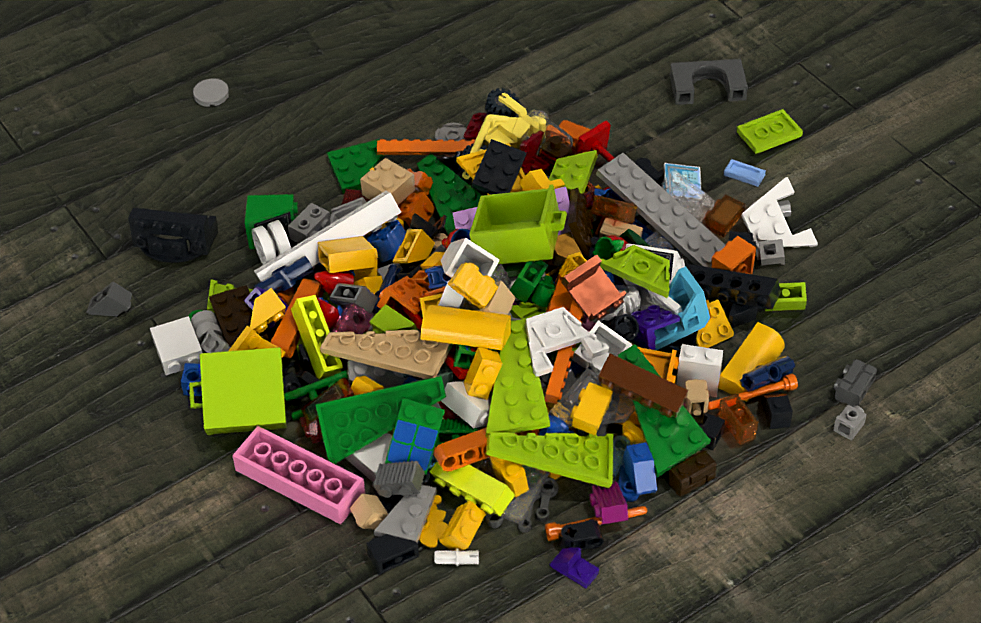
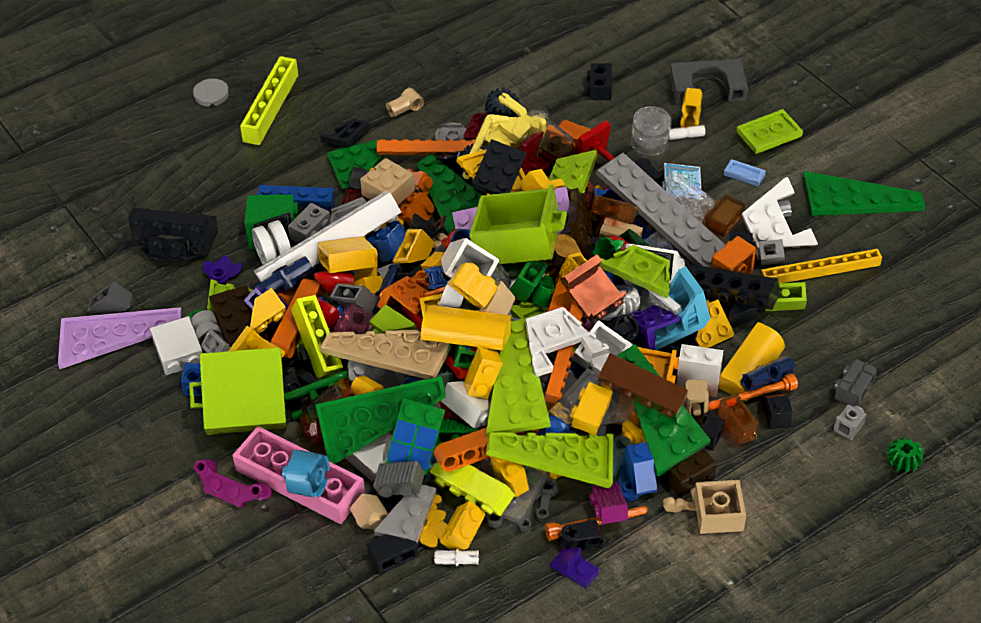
none -> lavender wing [58,307,182,369]
none -> magenta plate [194,459,271,507]
none -> dark purple plate [203,255,242,284]
none -> neon yellow brick [240,56,298,145]
none -> blue arch [257,185,335,217]
none -> dark azure brick [282,449,330,498]
none -> black wing [320,119,370,148]
none -> black brick [345,167,369,198]
none -> tan piece [386,88,424,117]
none -> black brick [587,63,612,100]
none -> clear wheel [631,106,671,156]
none -> tan piece [663,488,696,513]
none -> white piece [667,125,705,140]
none -> yellow brick [681,88,702,128]
none -> tan brick [694,480,746,534]
none -> yellow piece [761,249,882,283]
none -> green wing [803,171,926,216]
none -> green gear [886,436,924,473]

